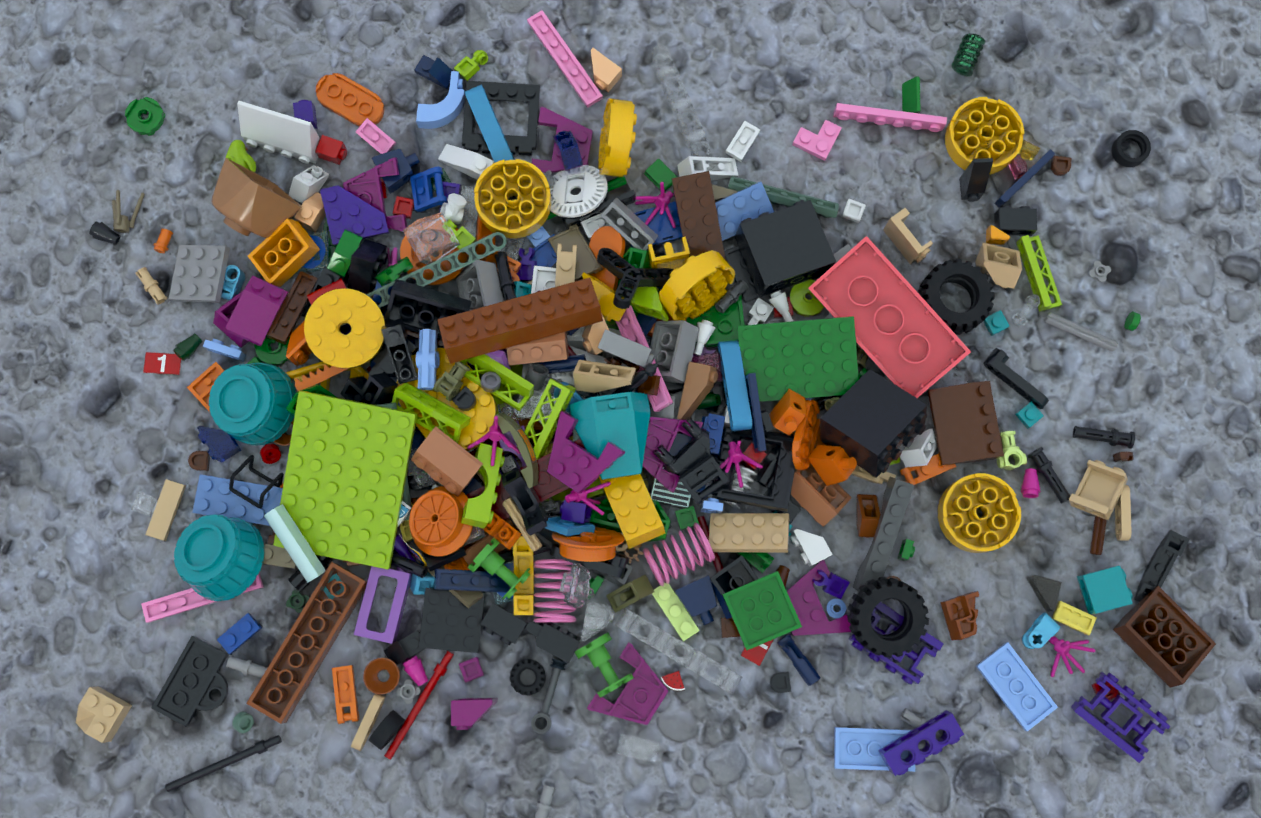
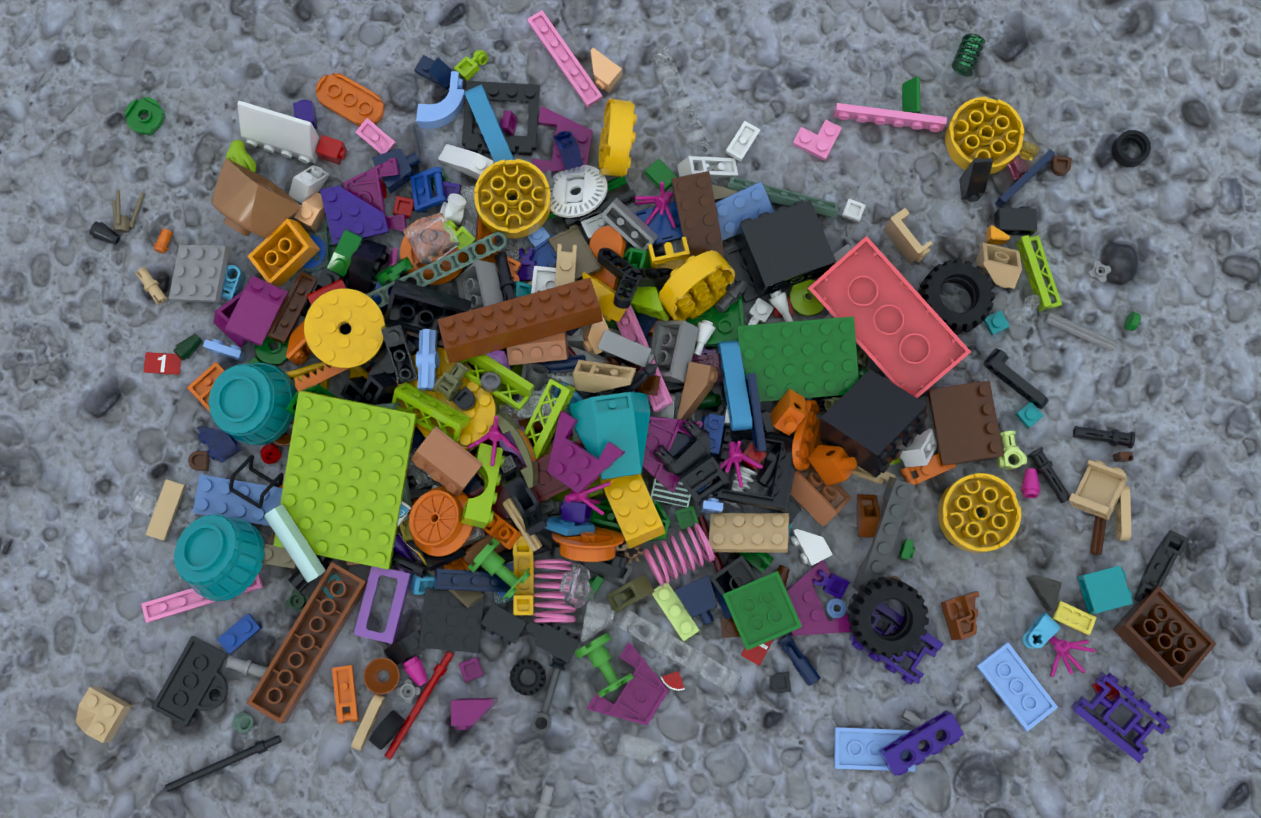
none -> magenta plate [500,110,518,136]

